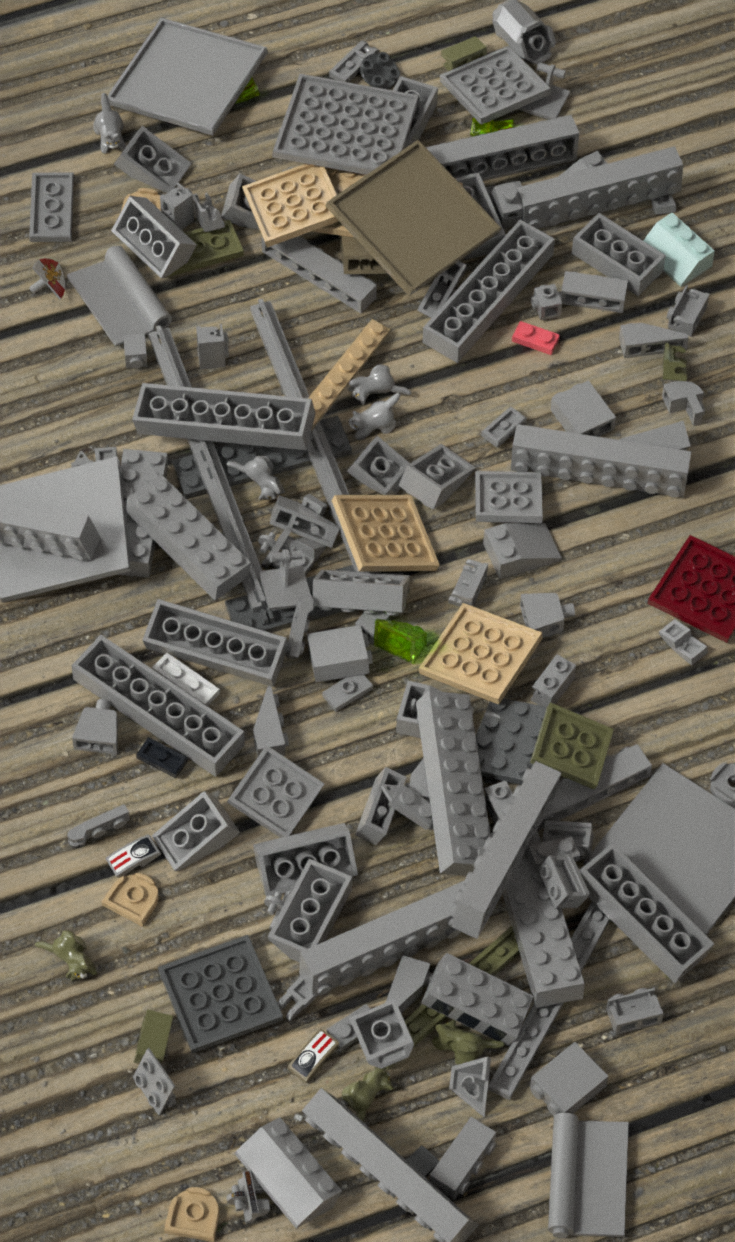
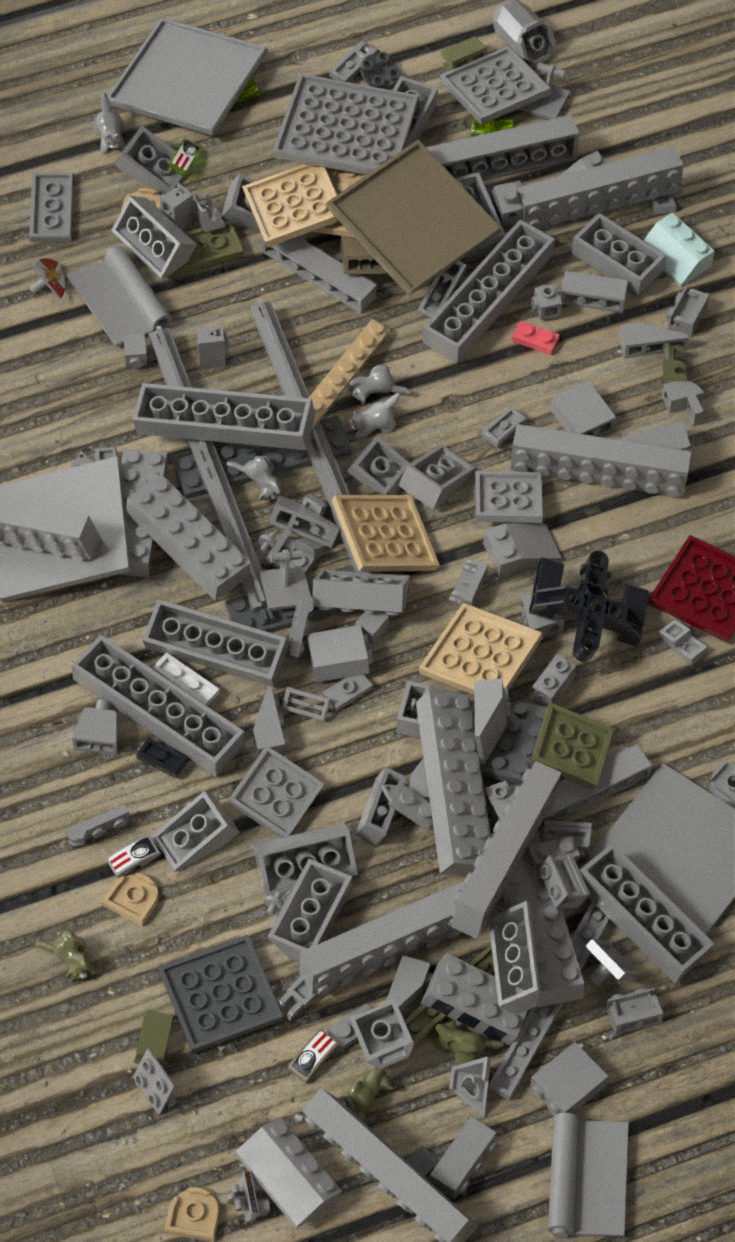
clear neon green slope [374,618,427,665] -> none
none -> slope [167,138,202,177]
none -> light grey tile [281,687,332,722]
none -> light grey slope [474,679,511,764]
none -> light grey slope [488,901,541,1014]
none -> black piece [529,550,649,662]
none -> light grey tile [586,939,641,986]

